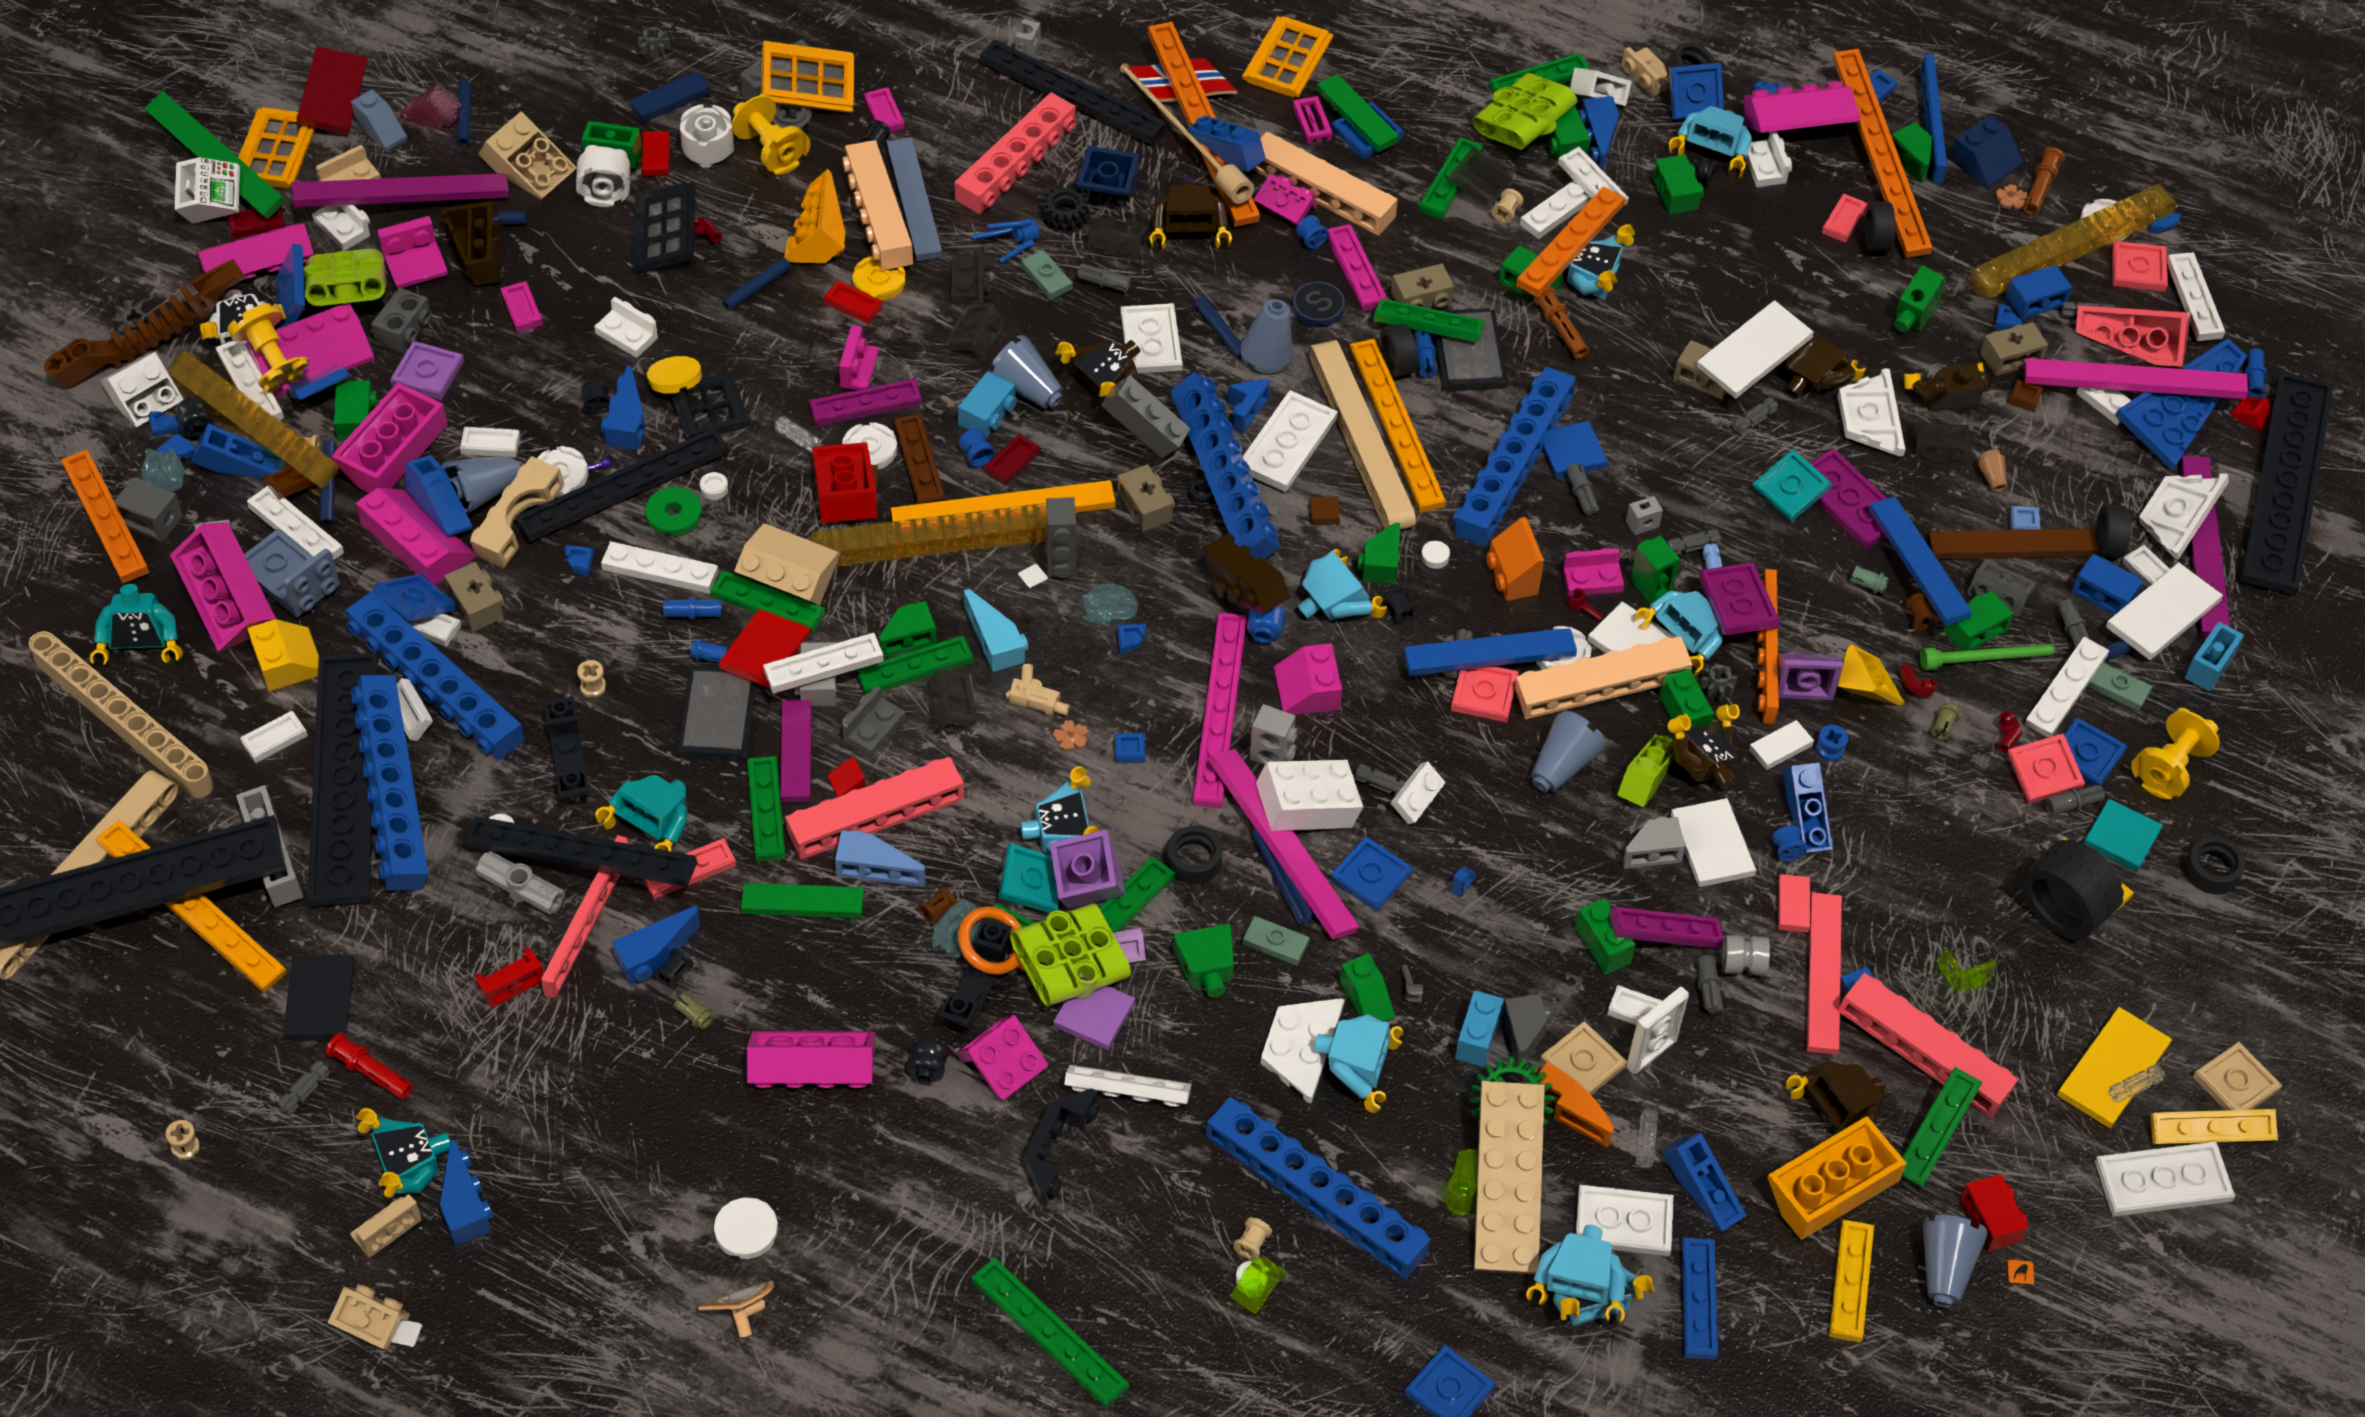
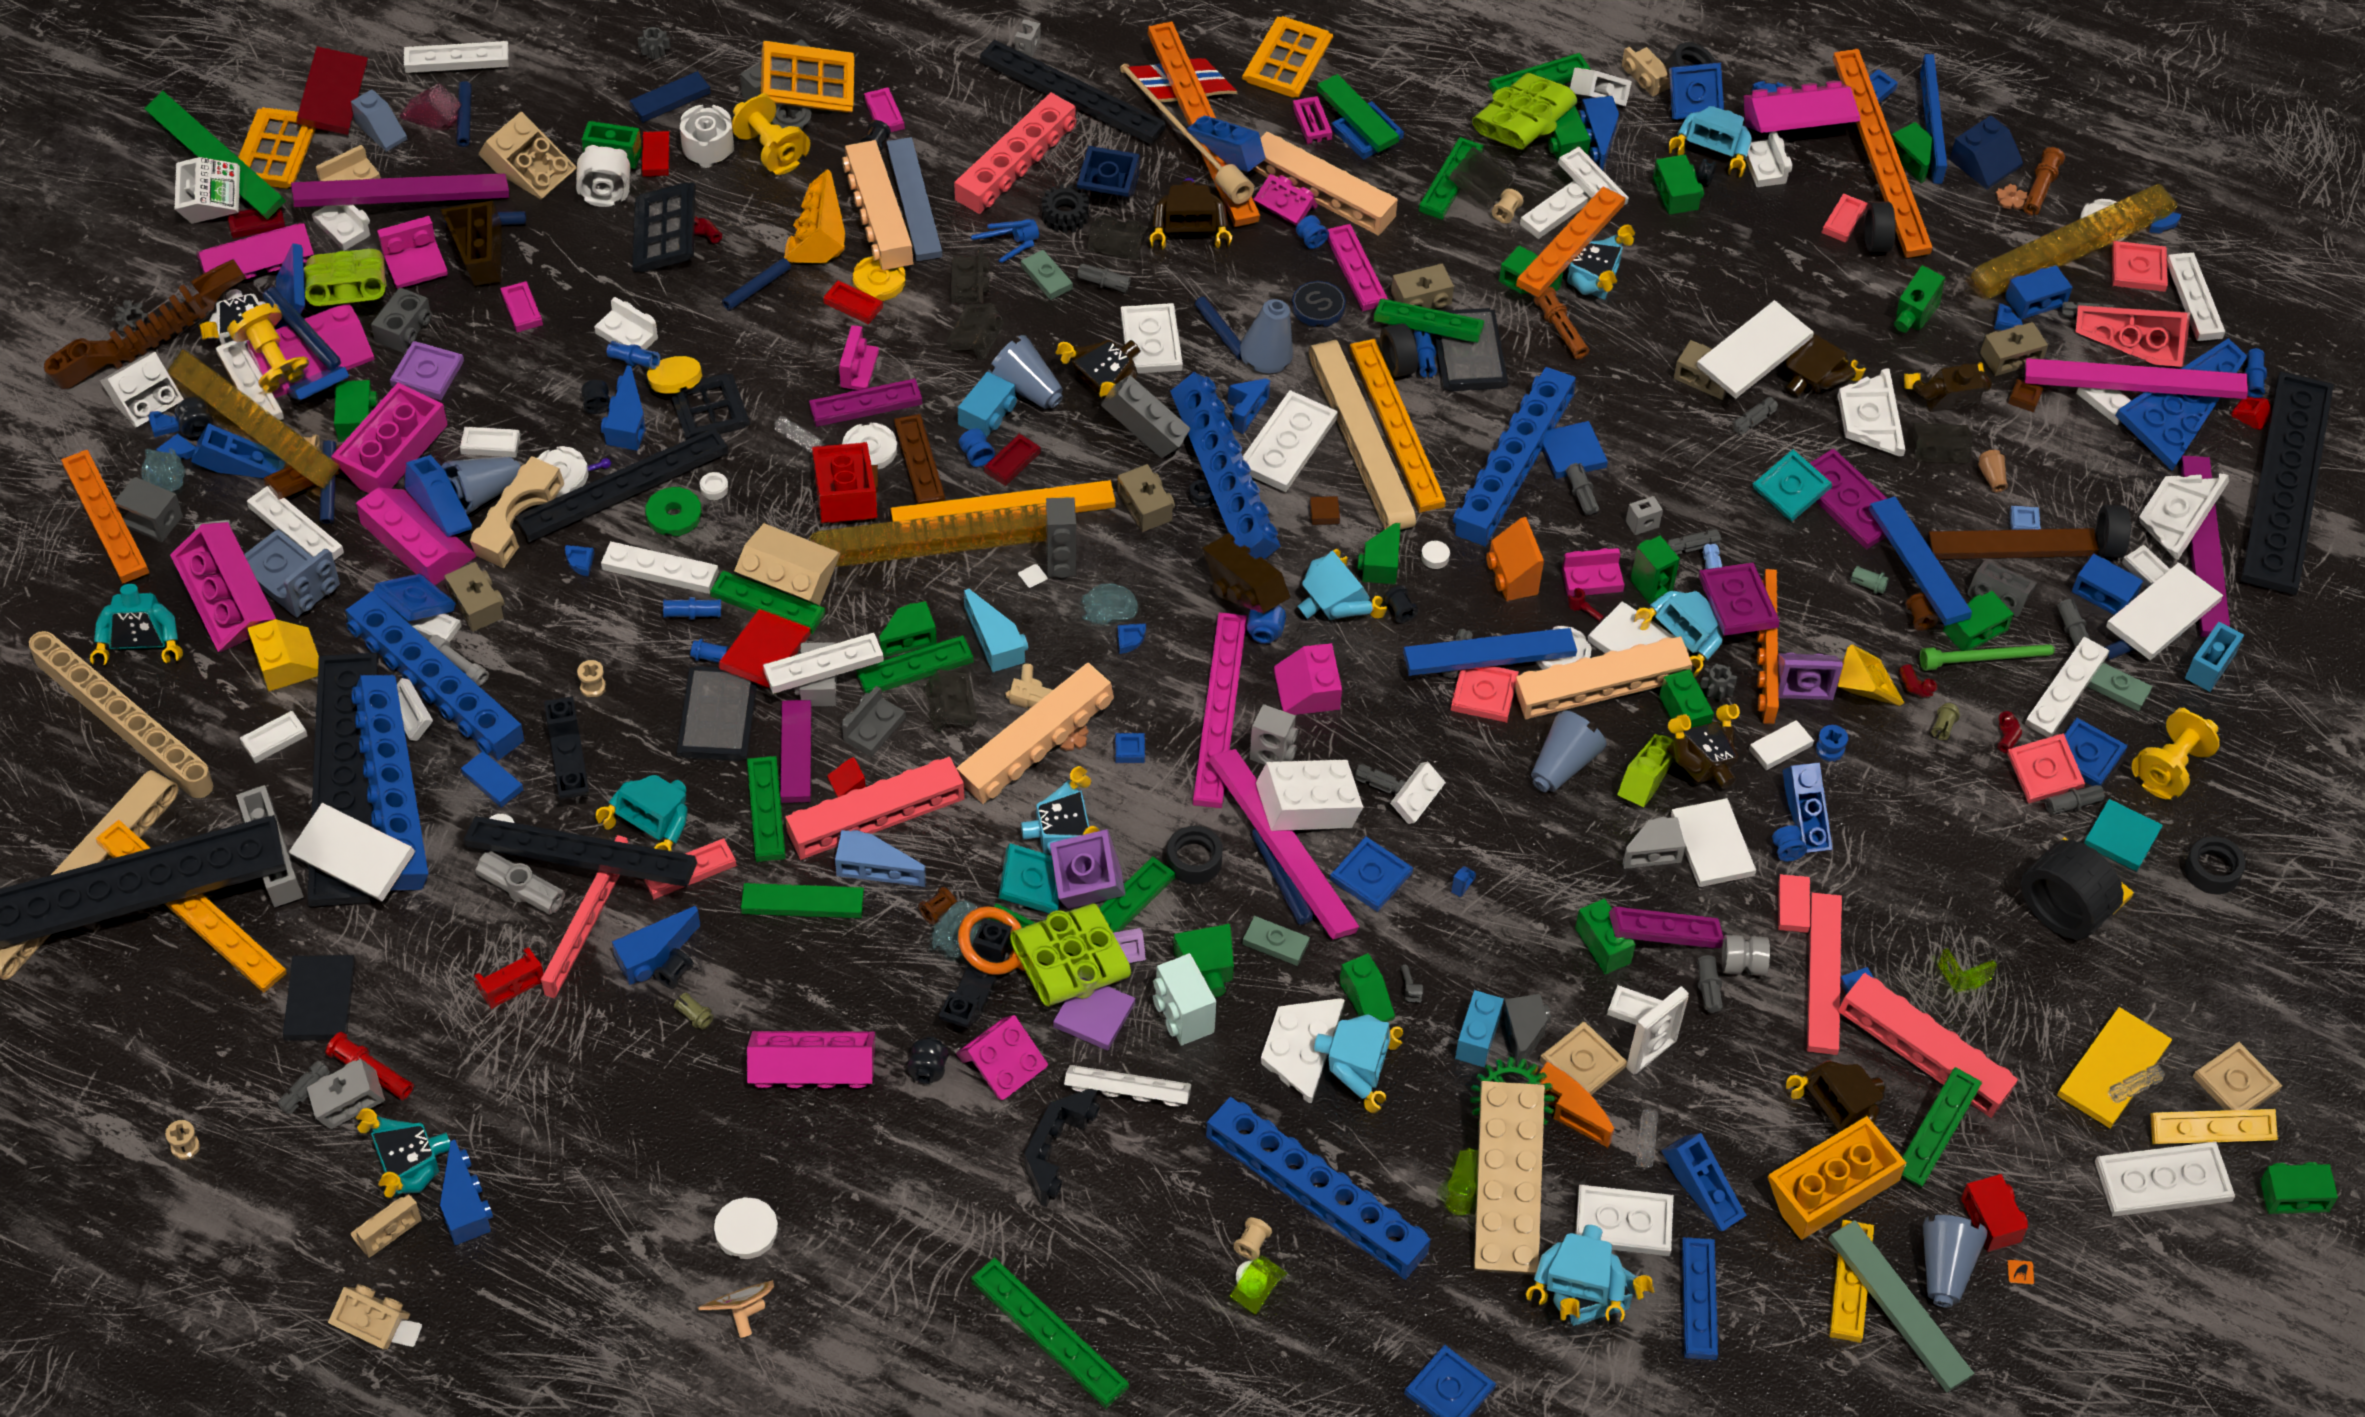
none -> dark blue axle [263,287,341,370]
none -> white tile [288,803,416,901]
none -> light grey brick [306,1059,385,1129]
none -> white plate [404,41,509,73]
none -> light grey bar [429,635,489,686]
none -> blue tile [461,751,523,808]
none -> blue pin [606,341,660,369]
none -> light nougat brick [956,663,1114,804]
none -> light aqua brick [1153,953,1216,1046]
none -> sand green tile [1828,1220,1974,1393]
none -> green brick [2260,1162,2338,1214]

